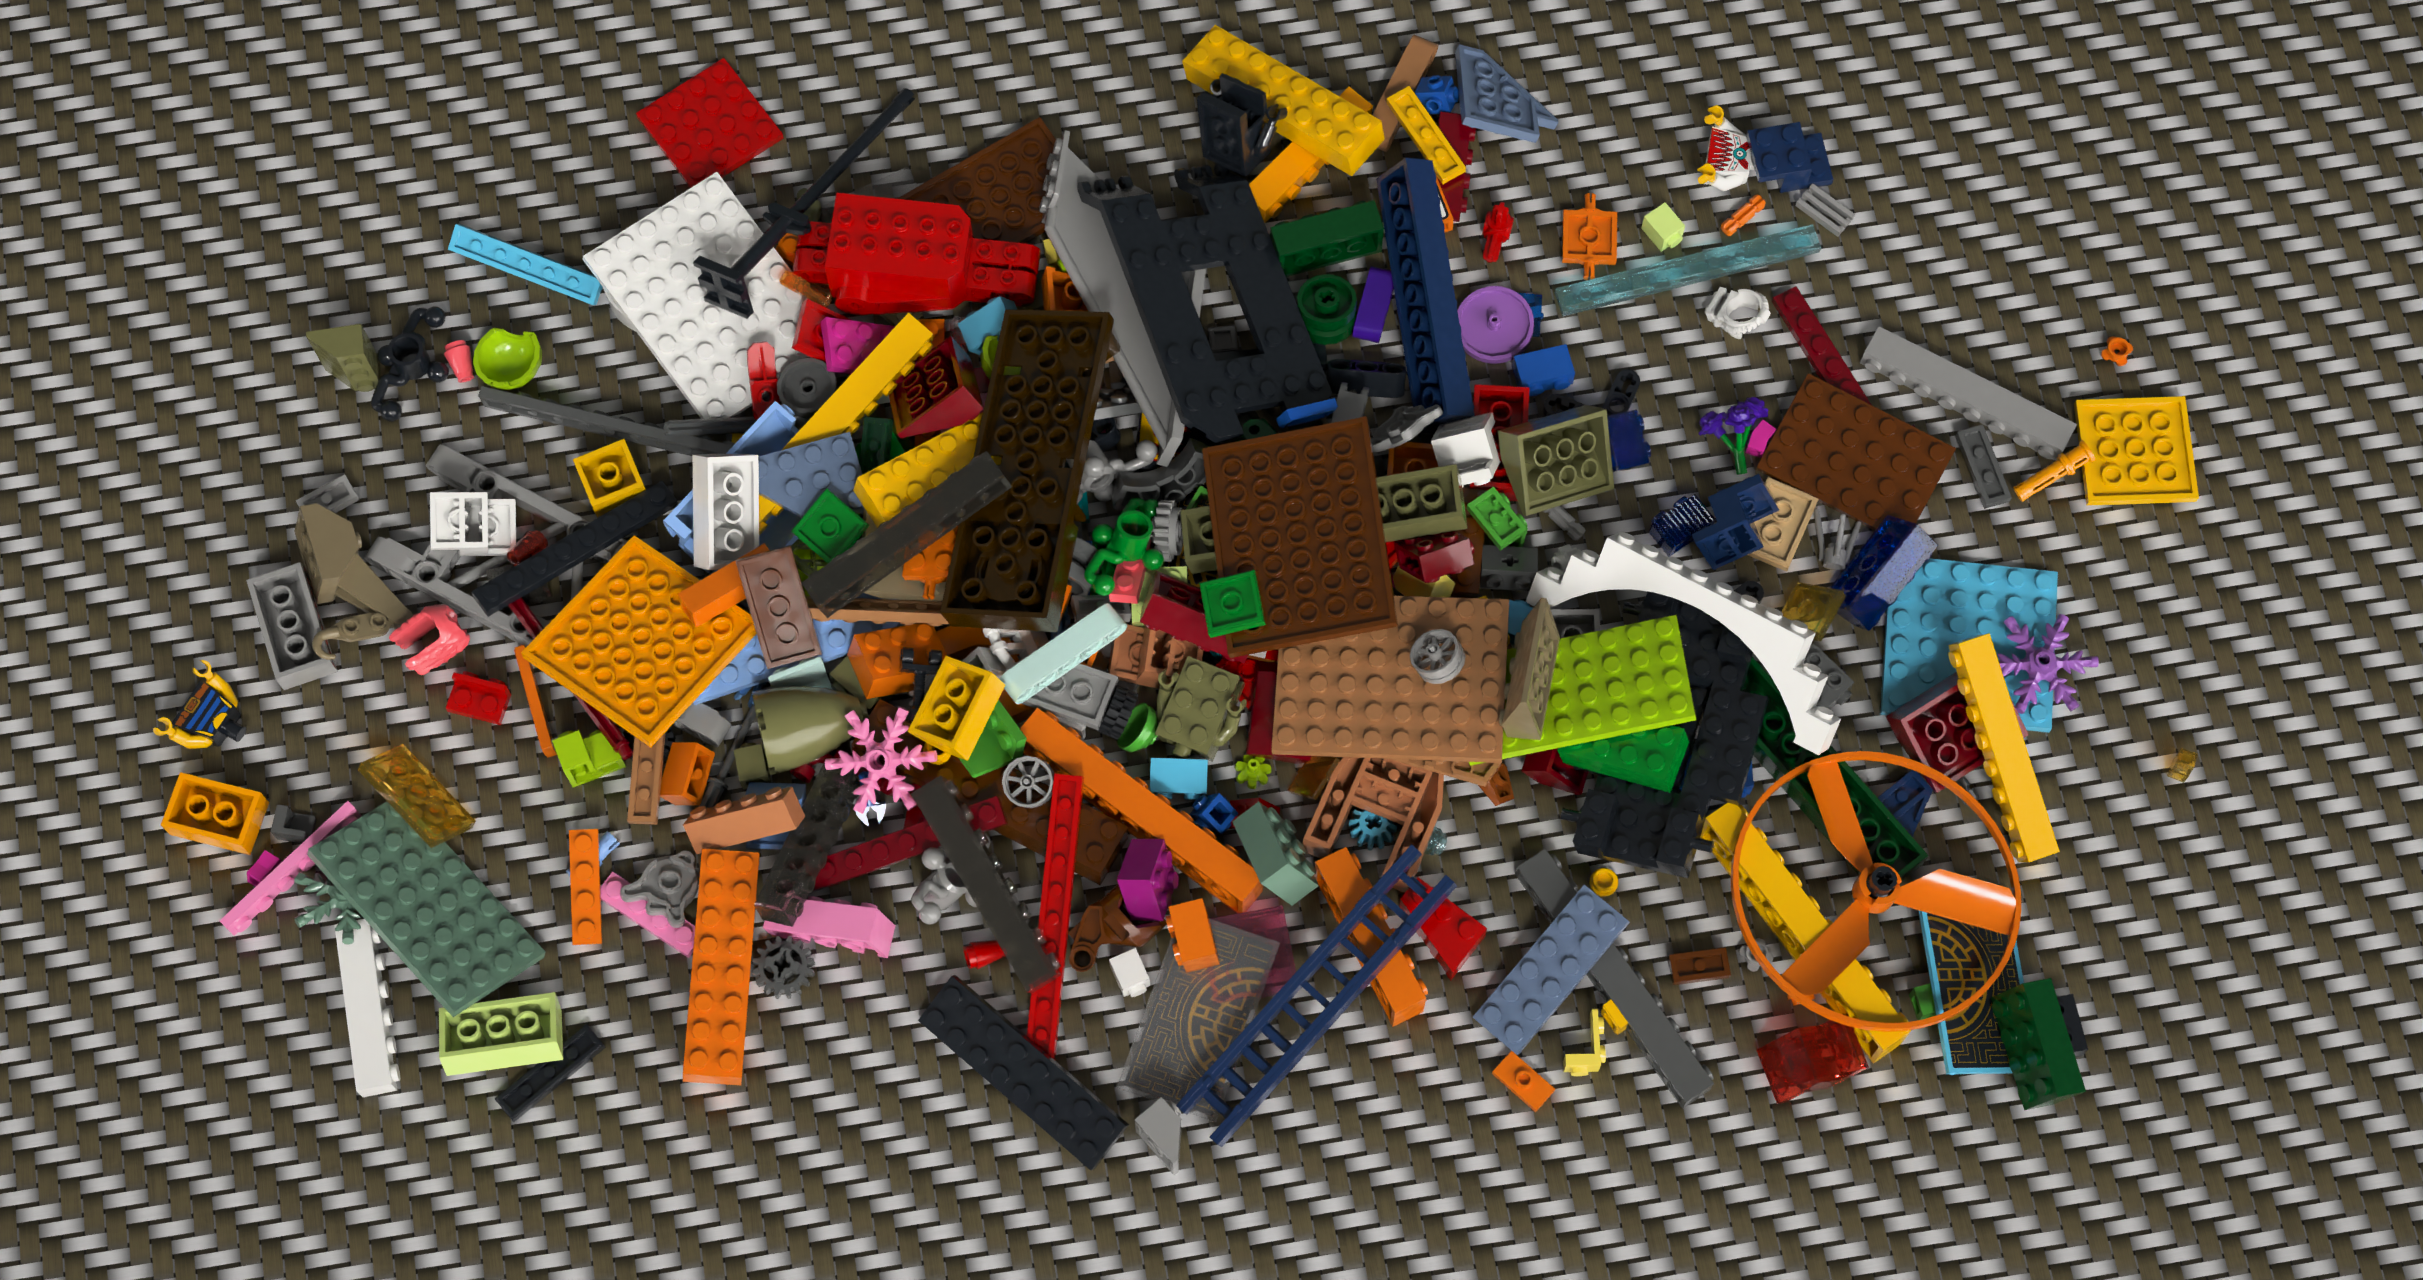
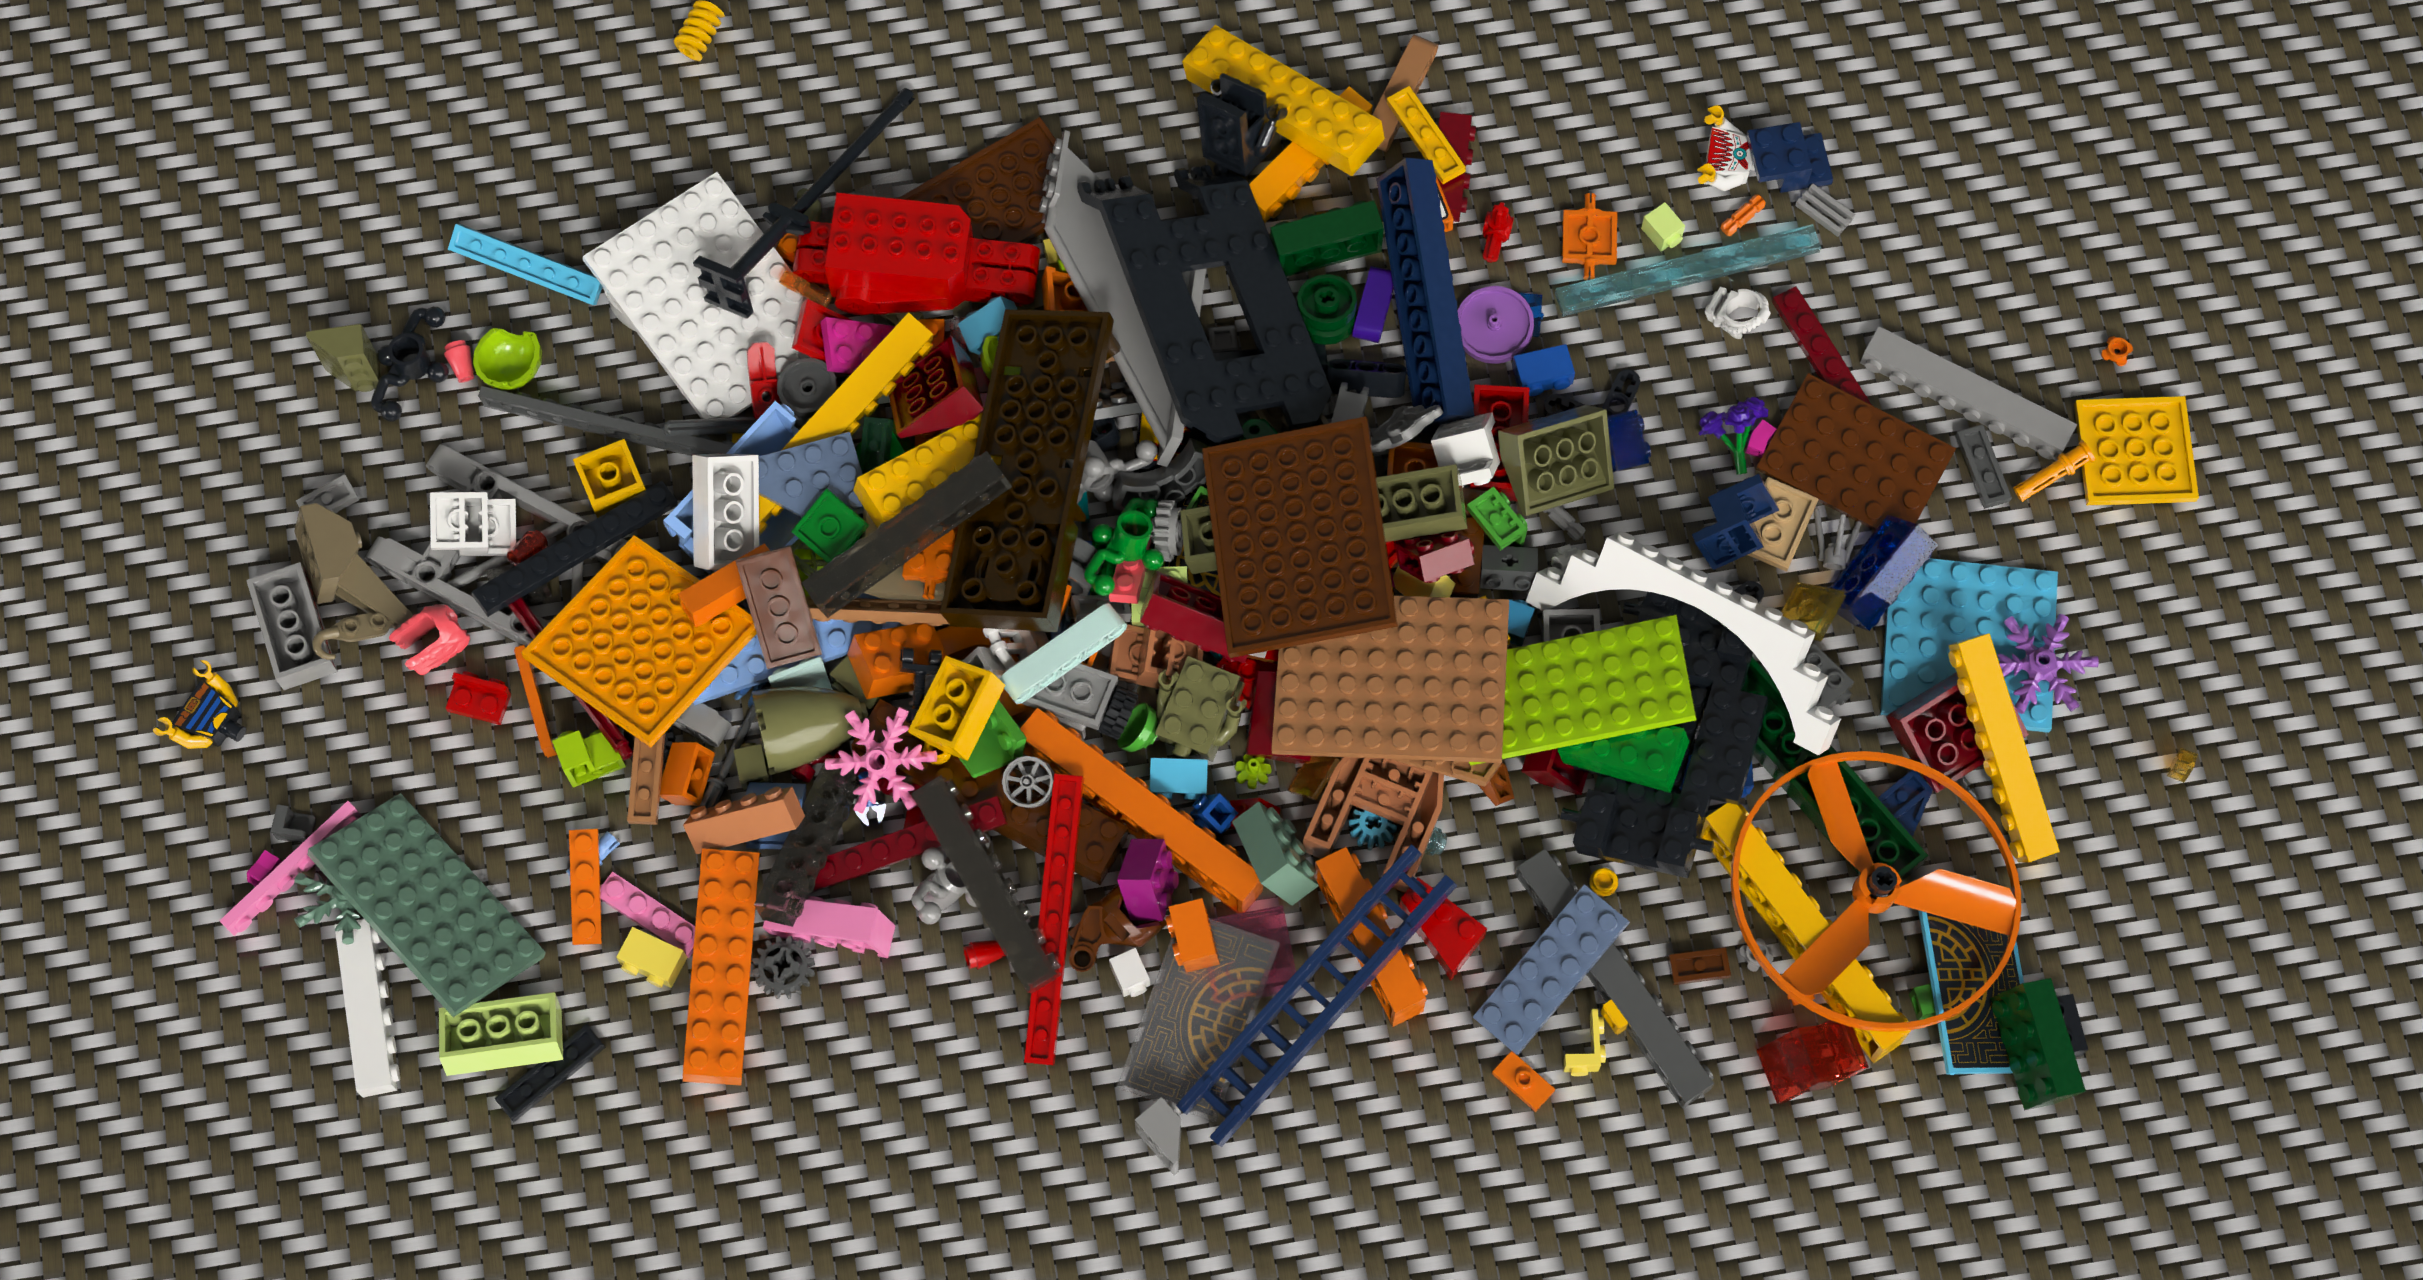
light orange brick [161,772,269,855] -> none
clear yellow plate [358,744,476,848] -> none
light grey tile [620,851,698,928] -> none
red plate [636,58,784,188] -> none
black plate [918,975,1129,1171] -> none
green tile [1199,570,1266,638] -> none
blue tile [1276,398,1338,428] -> none
light grey wheel [1410,629,1466,684] -> none
blue brick [1415,75,1459,115] -> none
sand blue wing [1455,44,1558,143] -> none
dark tan slope [1499,598,1560,740] -> none
clear blue brick [1649,494,1715,557] -> none
none -> light yellow brick [616,927,688,988]
none -> yellow piece [674,0,725,61]

